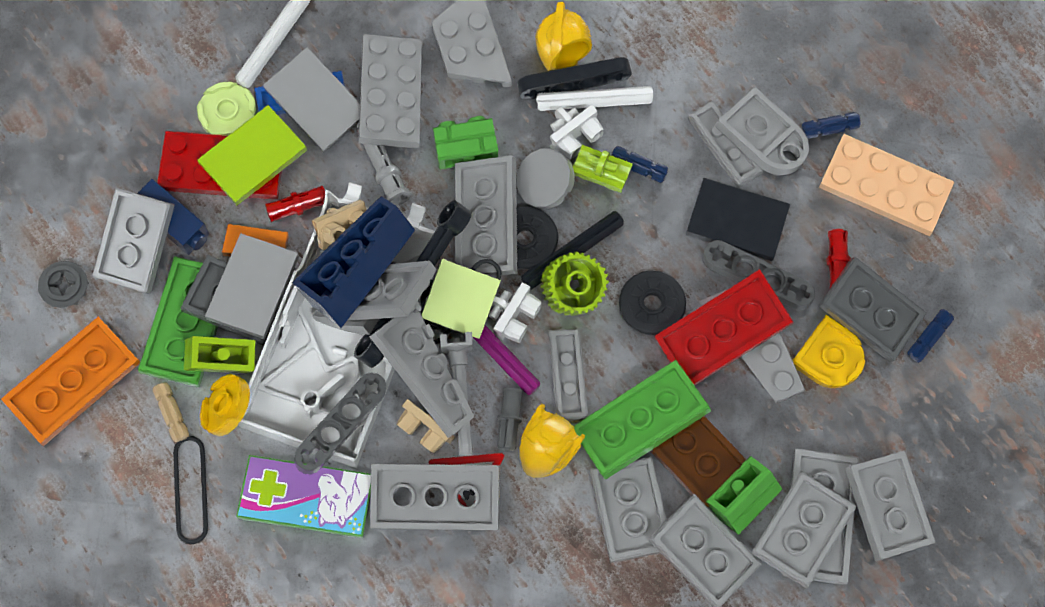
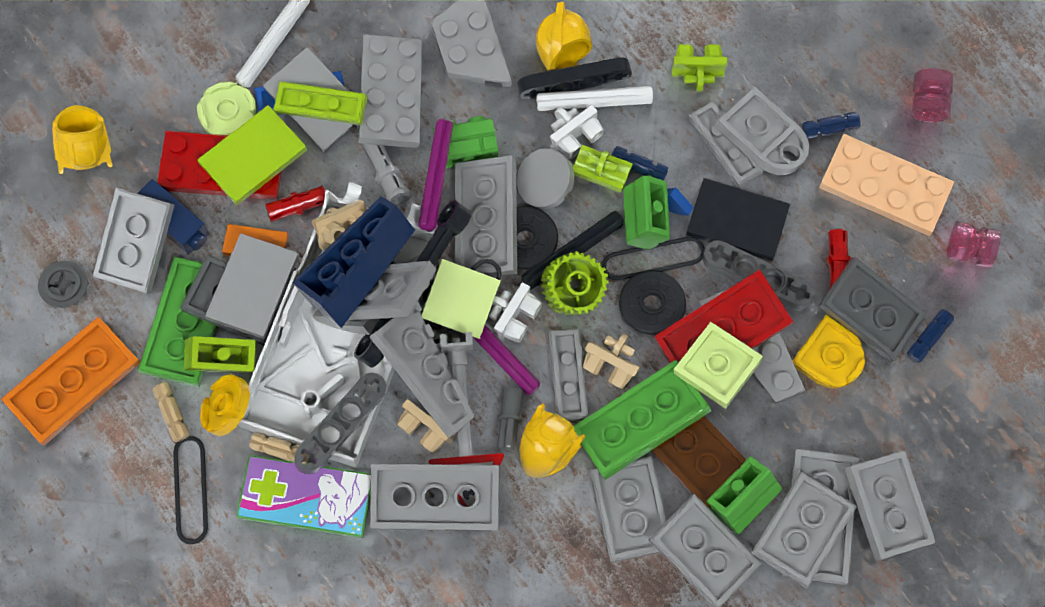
none -> yellow helmet [52,105,112,175]
none -> tan axle [249,432,310,464]
none -> lime tile [273,81,368,126]
none -> magenta axle [418,119,453,232]
none -> tan hips [582,333,641,389]
none -> black piece [602,237,705,281]
none -> bright green brick [623,176,670,249]
none -> blue tile [667,187,694,216]
none -> lime hips [671,44,727,92]
none -> yellowish green tile [674,322,763,409]
none -> clear pink wheel [911,68,953,123]
none -> clear pink wheel [947,221,1001,269]

